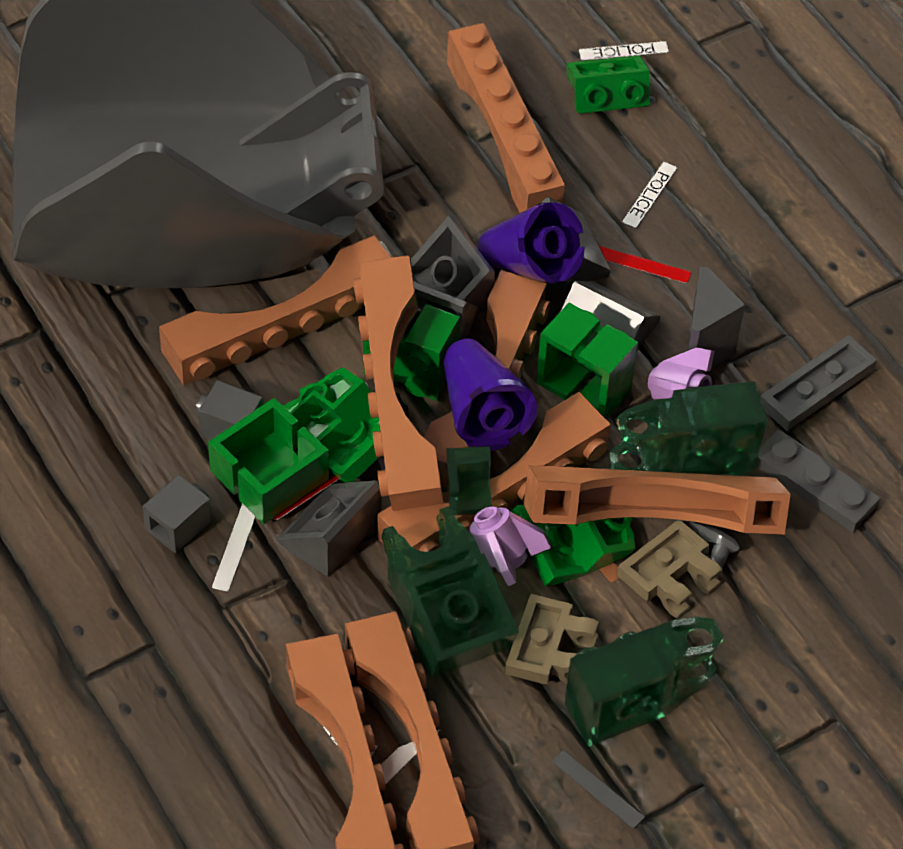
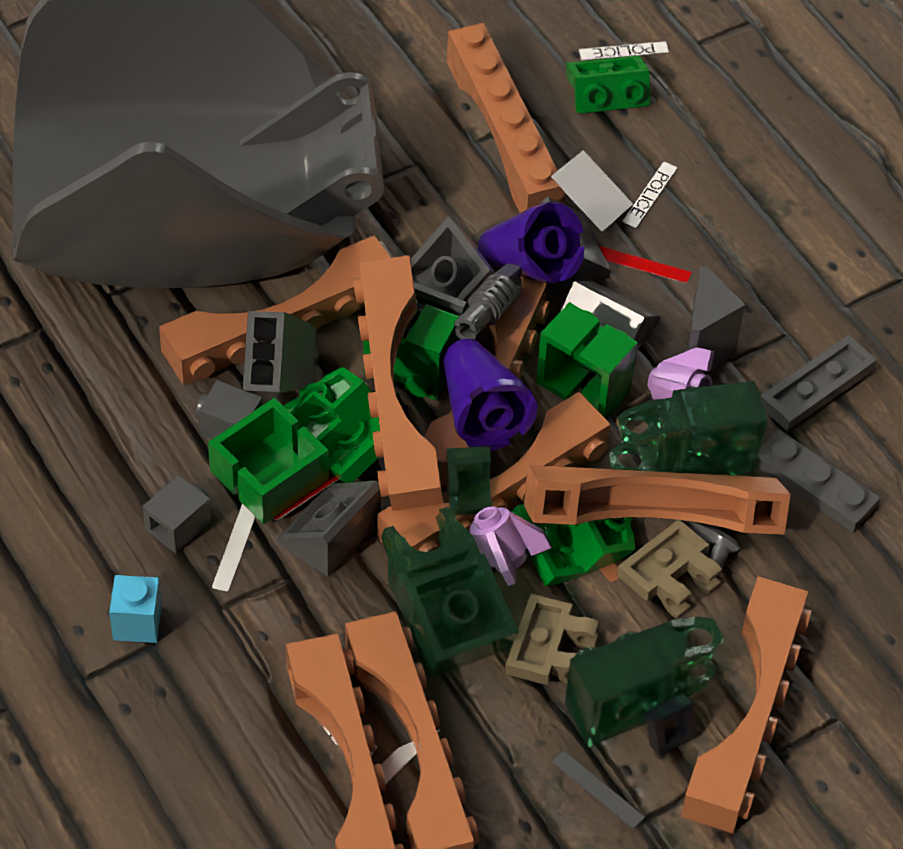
none -> medium azure brick [109,575,162,643]
none -> dark grey torso [243,311,319,393]
none -> dark grey hinge [454,263,522,340]
none -> white sticker [551,150,633,232]
none -> black plate [645,694,697,756]
none -> nougat arch [681,576,812,833]

